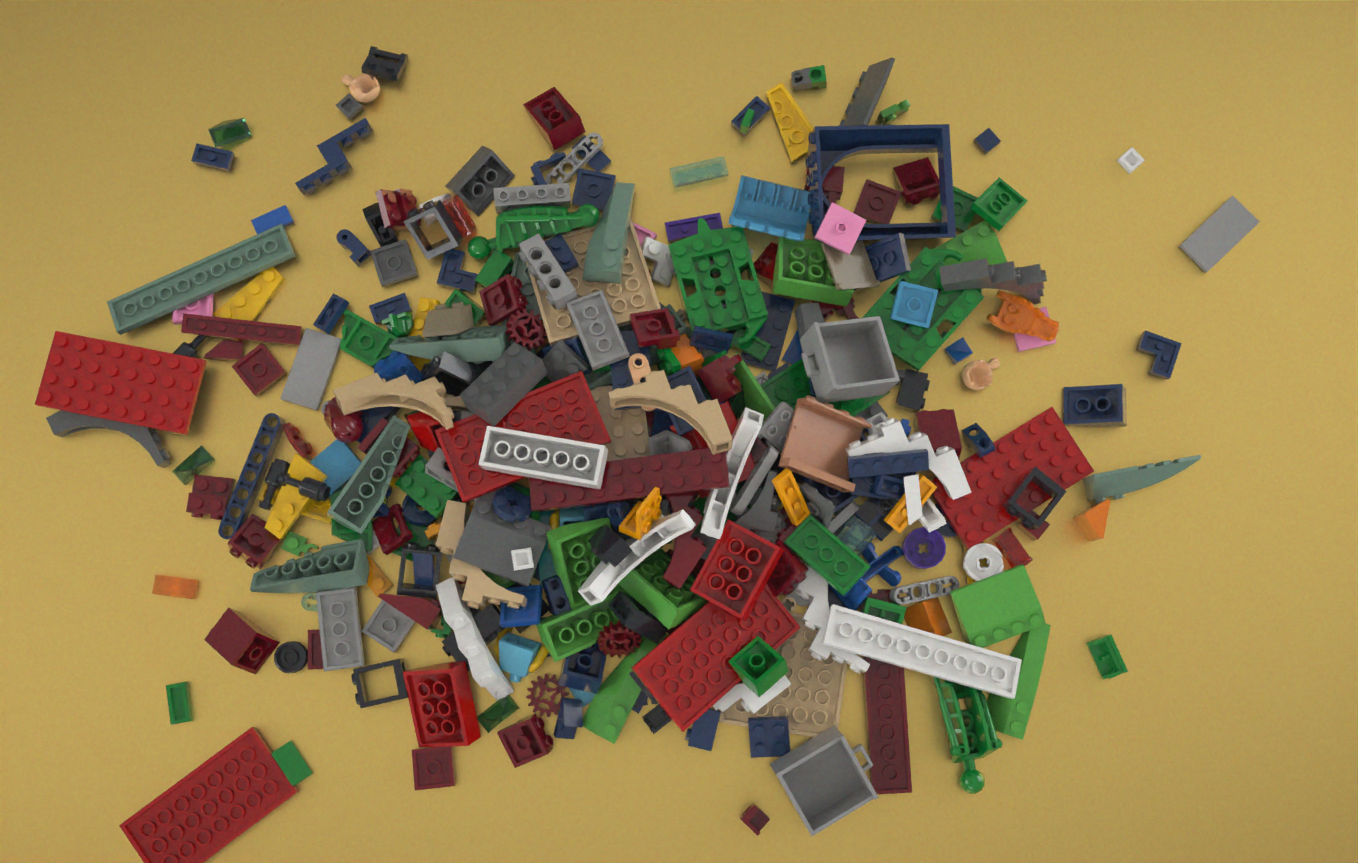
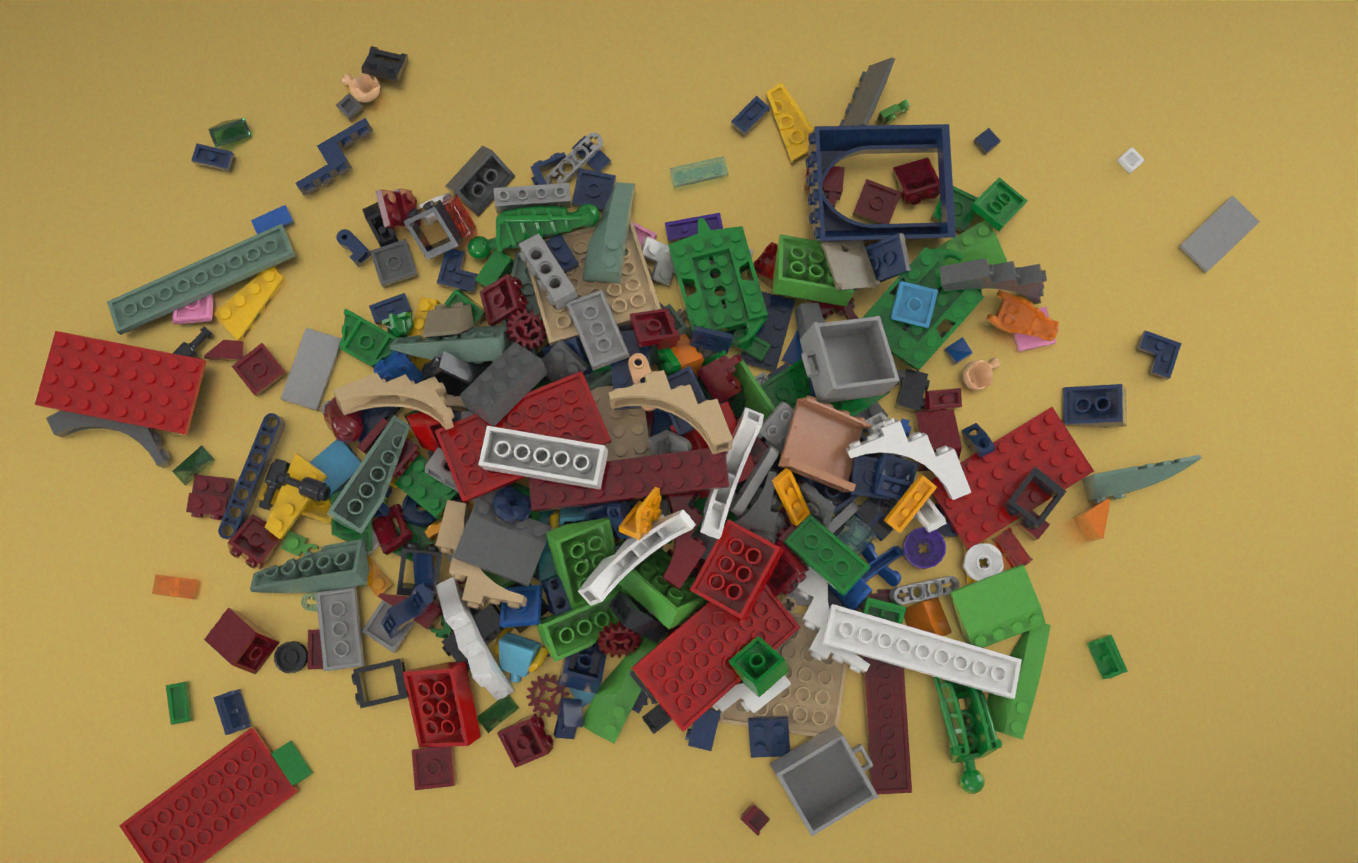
dark red plate [181,313,302,346] -> none
clear red slope [282,422,313,460] -> none
dark blue plate [313,293,349,334] -> none
white tile [511,547,534,571] -> none
dark red slope [523,87,586,150] -> none
black brick [588,525,632,567] -> none
dark azure hinge [728,175,811,241] -> none
green tile [740,108,755,134] -> none
leg [791,65,827,90] -> none
bright pink plate [814,202,866,255] -> none
dark blue plate [847,449,929,478] -> none
white sticker [904,474,923,525] -> none
none -> dark blue hinge [213,689,252,735]
none -> dark blue bracket [381,583,433,639]
none -> dark red plate [925,388,962,410]

